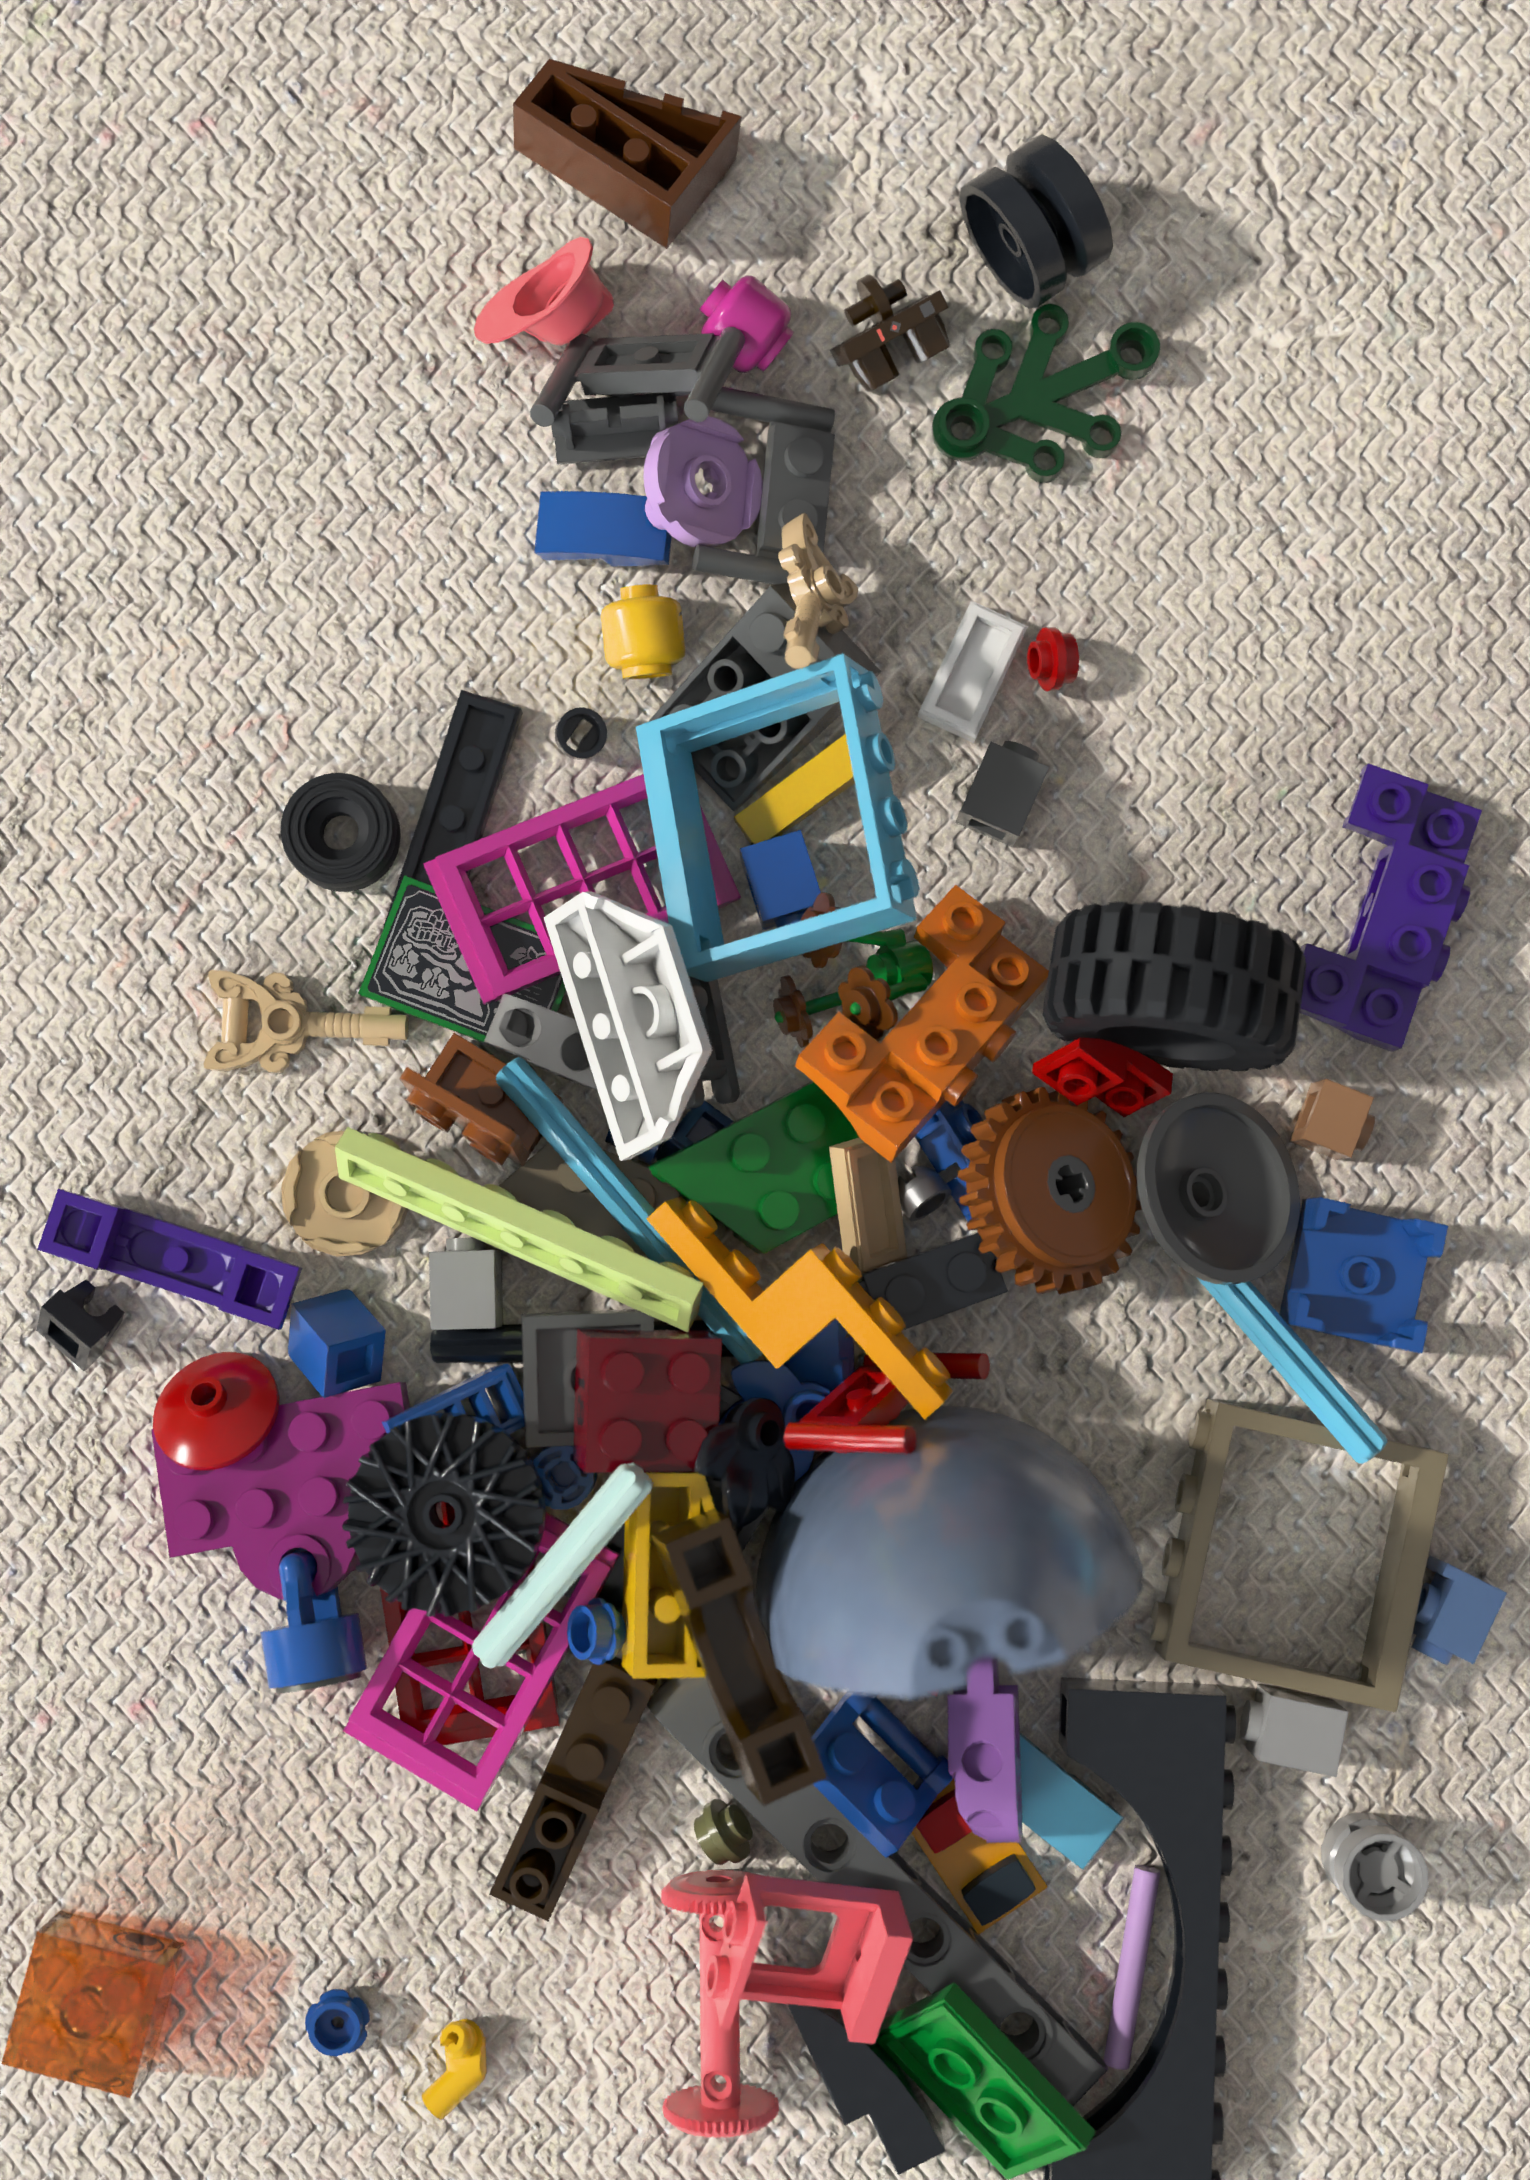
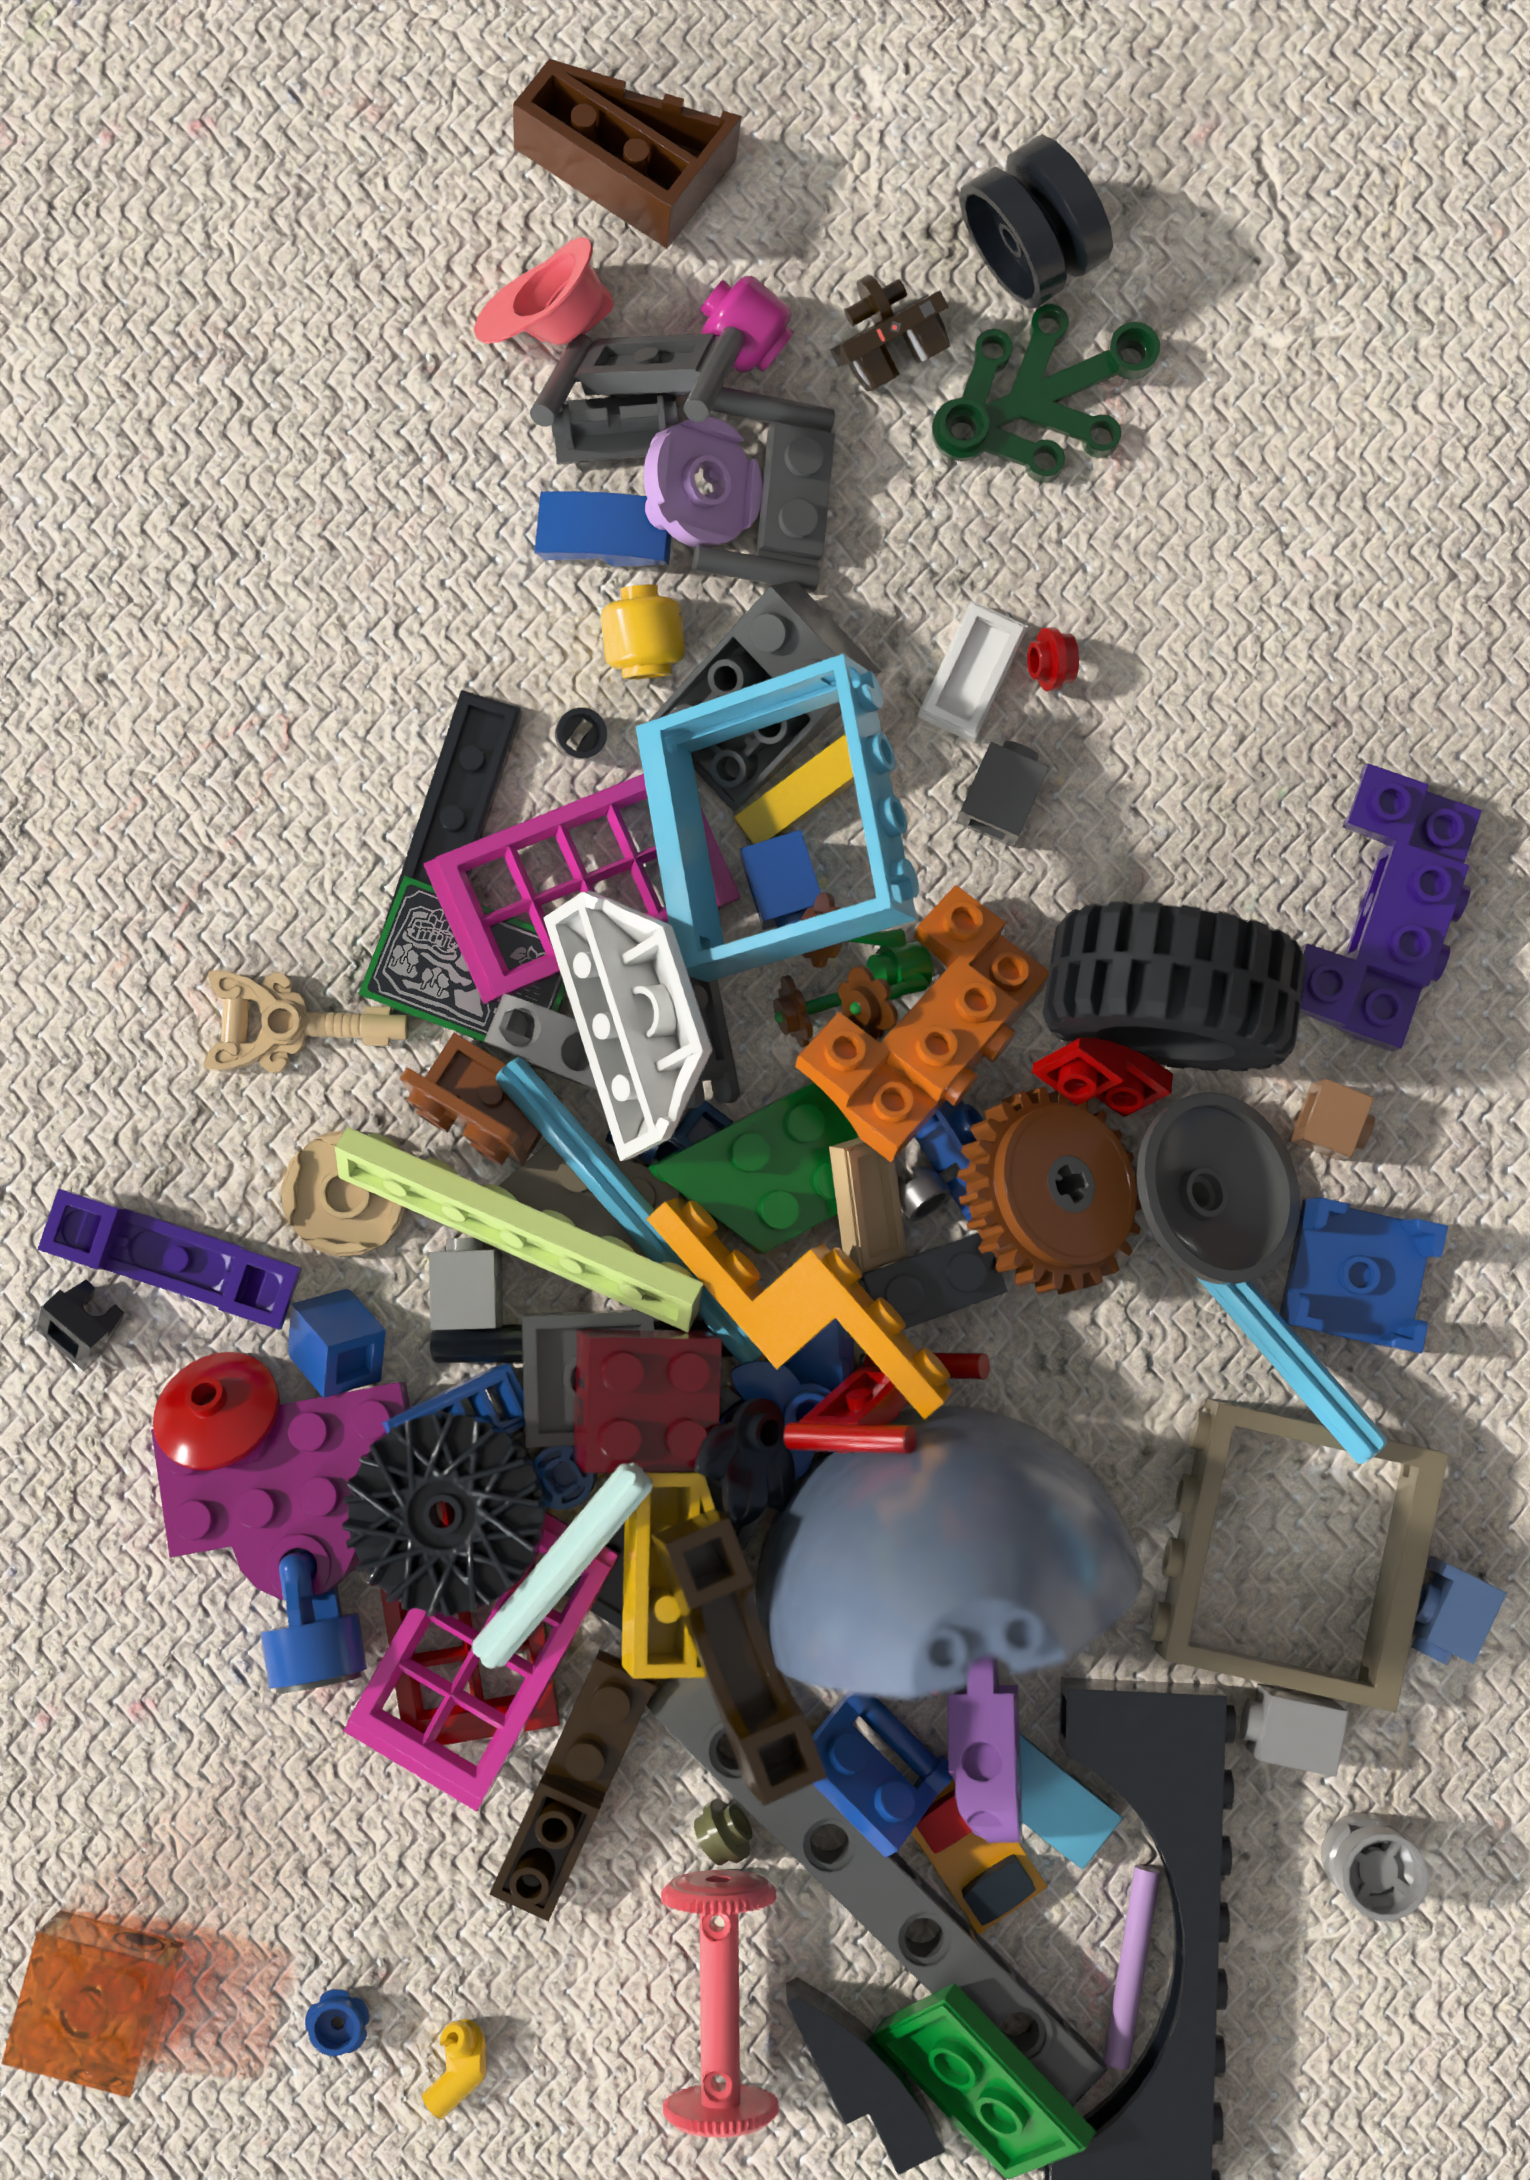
black tyre [280,773,401,892] -> none
blue plate [567,1598,626,1665] -> none
coral window [705,1874,913,2044] -> none
tan piece [778,513,859,669] -> none

